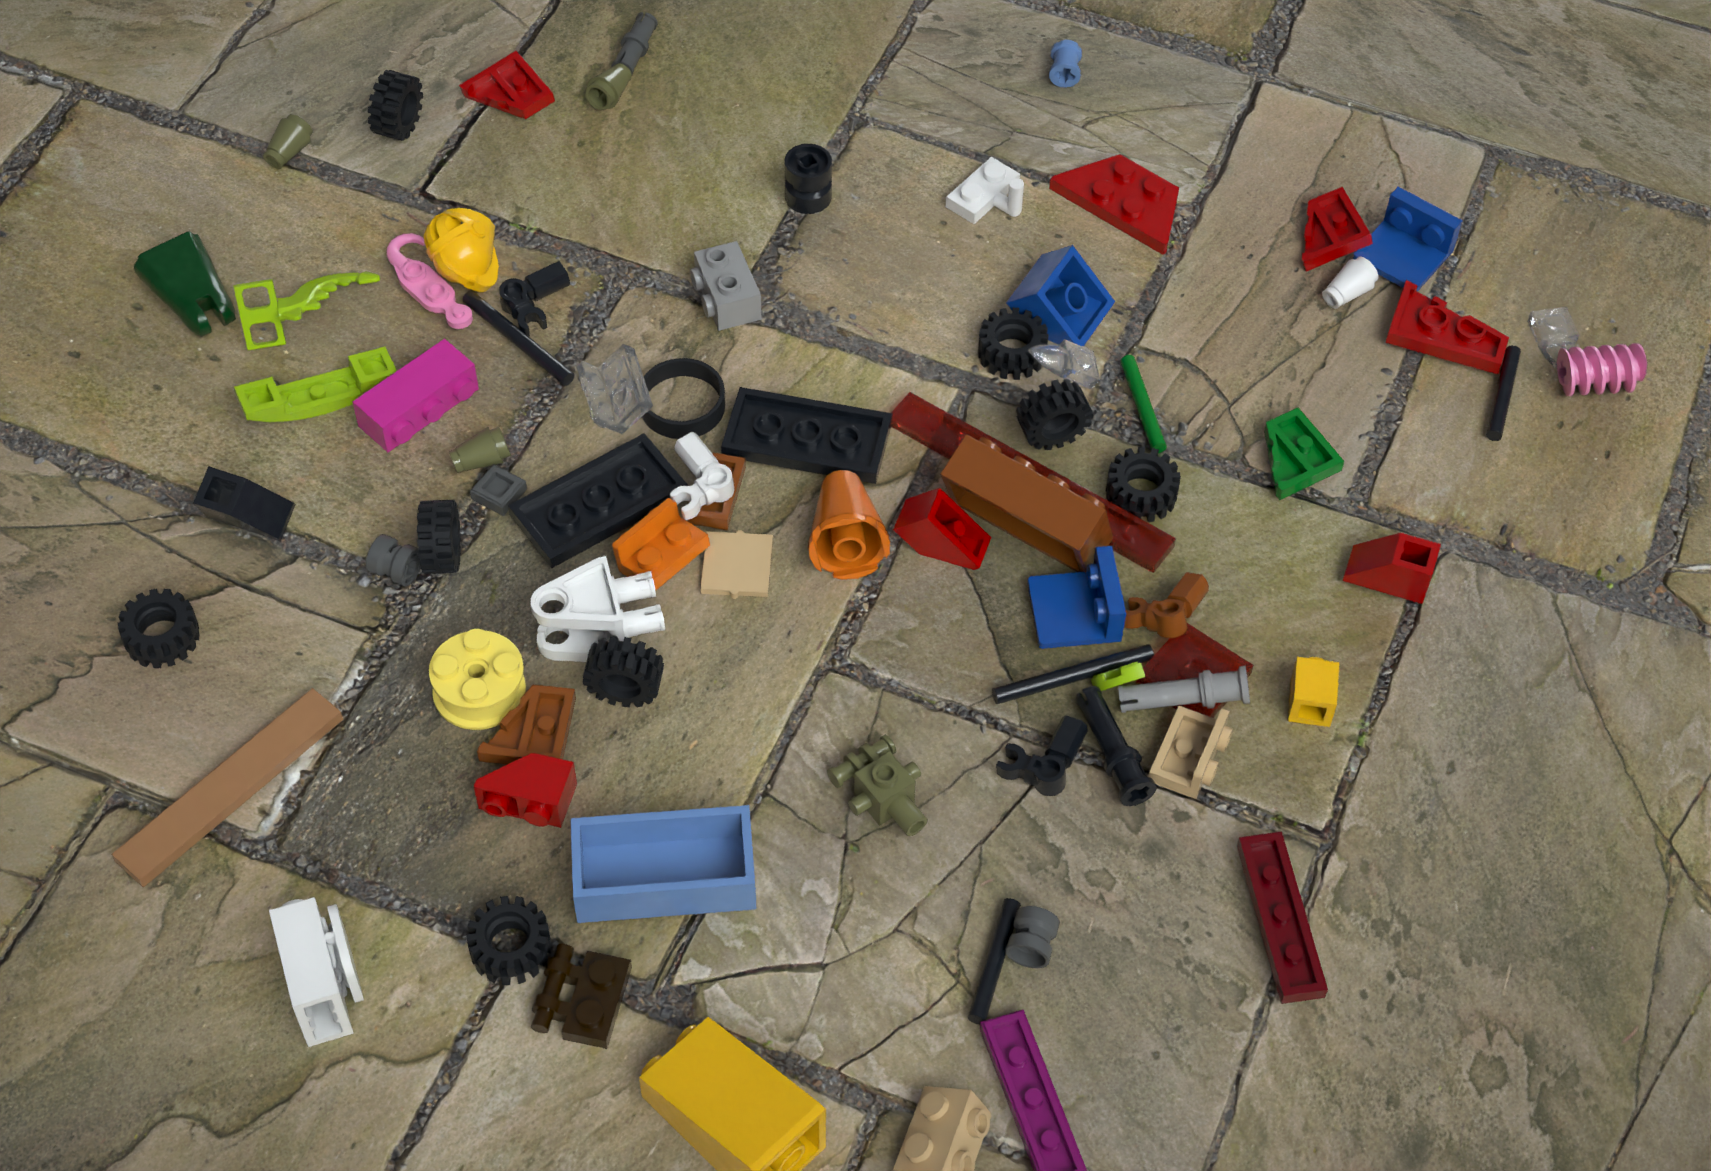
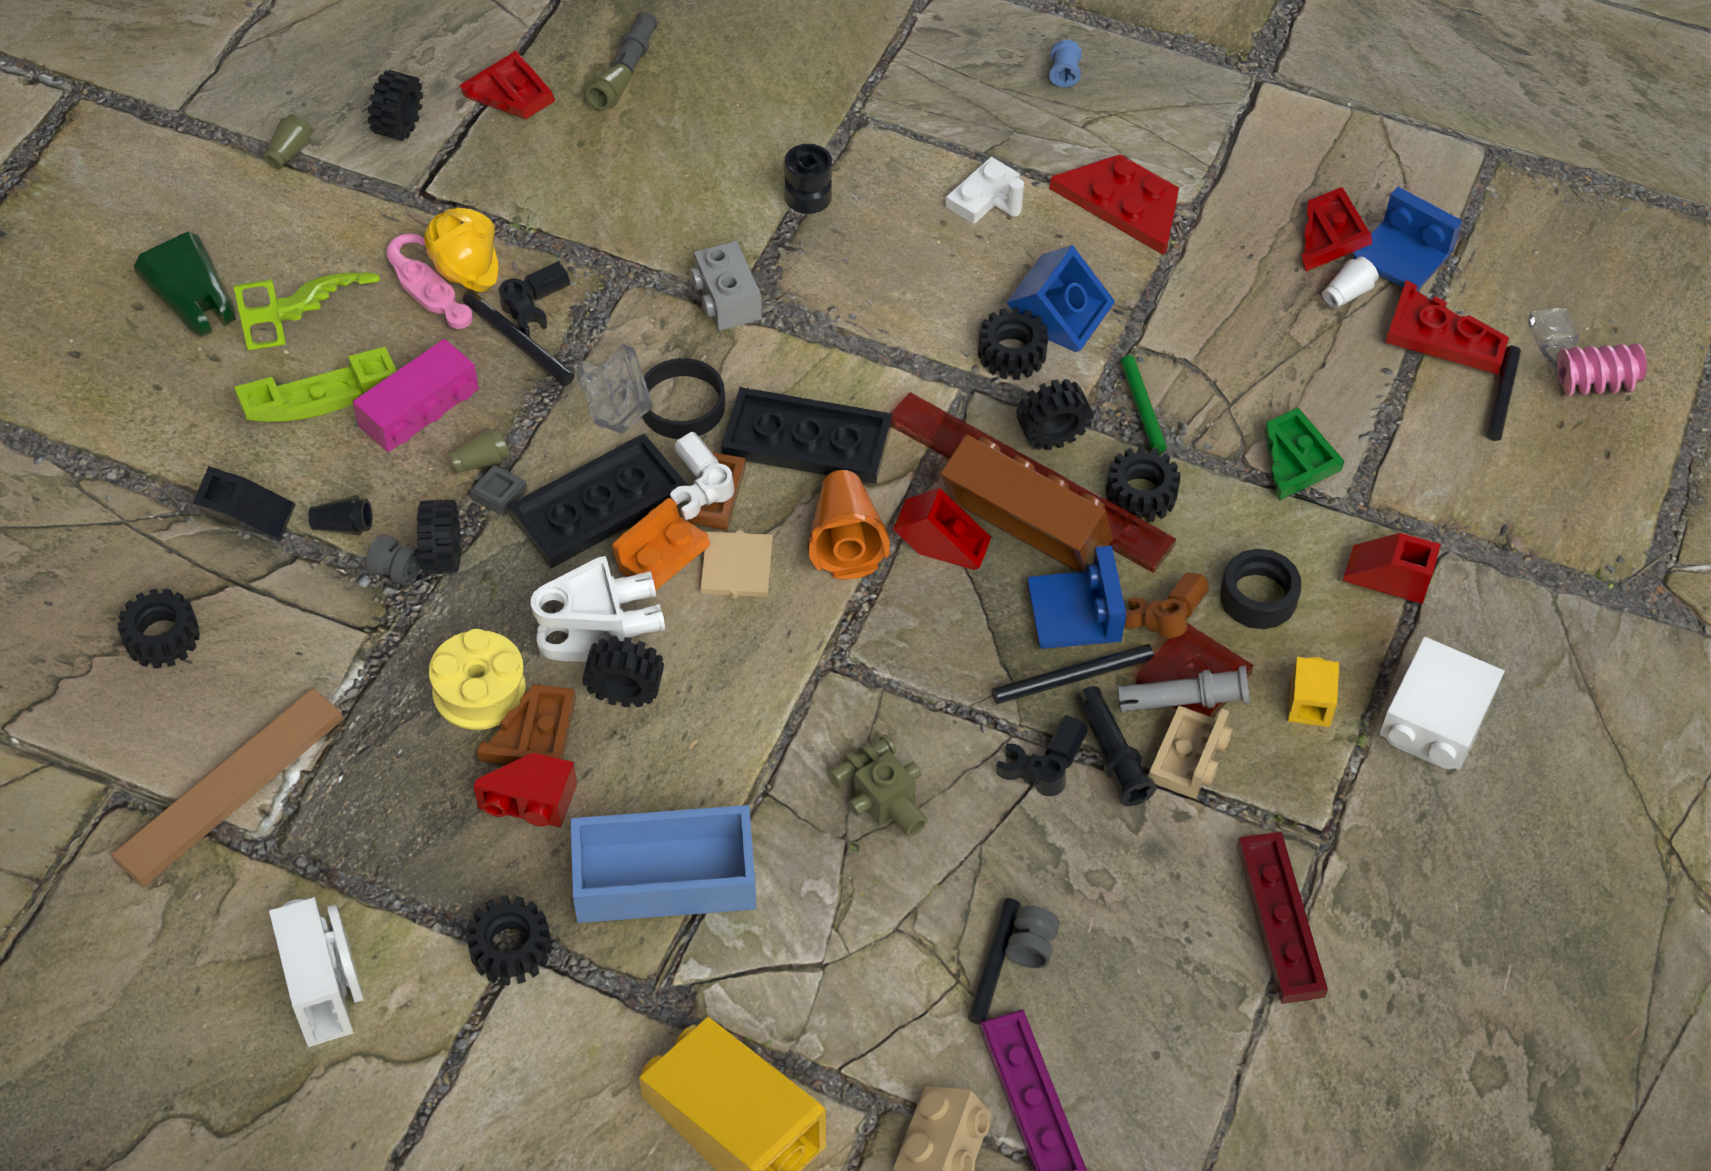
dark brown plate [531,943,632,1049] -> none
clear plate [1028,339,1100,389] -> none
lime tile [1091,661,1145,691] -> none
none -> black cone [309,495,373,536]
none -> black tyre [1220,548,1302,629]
none -> white brick [1379,636,1505,770]

